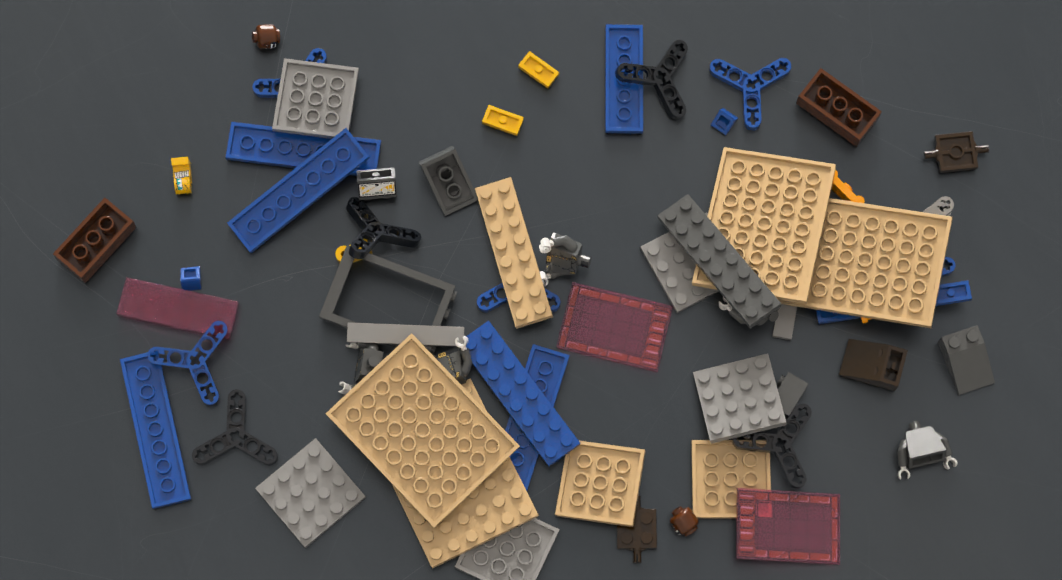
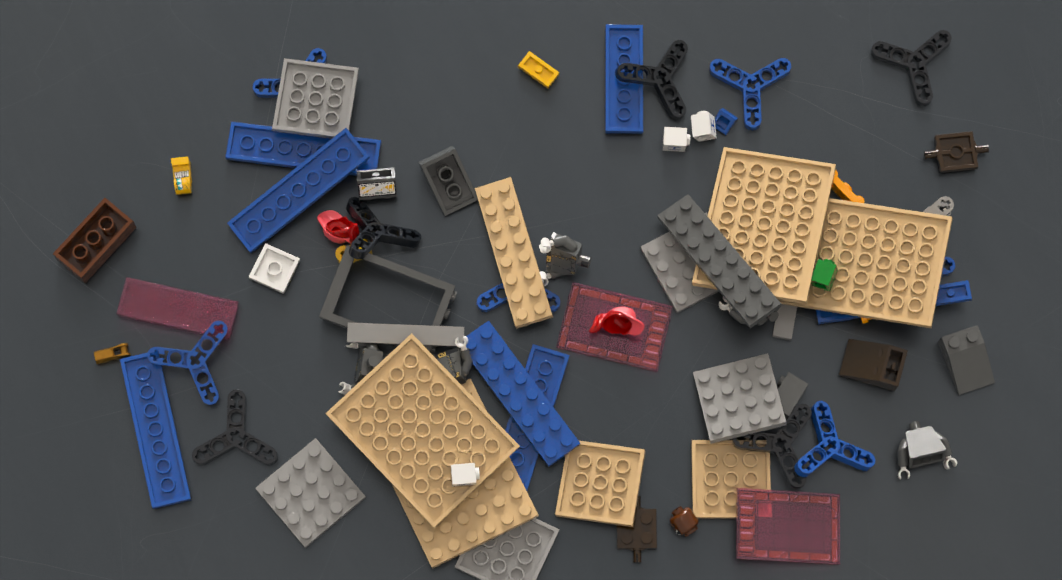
blue slope [180,266,201,291] -> none
reddish brown head [252,24,280,49] -> none
yellow plate [482,105,524,136] -> none
reddish brown brick [796,68,882,147] -> none
none -> pearl gold bar [94,343,131,364]
none -> white plate [249,243,301,294]
none -> hair [317,210,359,244]
none -> white brick [451,463,480,487]
none -> red hair [589,307,645,335]
none -> white brick [662,127,690,152]
none -> white brick [691,111,717,142]
none -> blue piece [794,401,875,477]
none -> green brick [811,259,838,291]
none -> black piece [871,30,952,106]

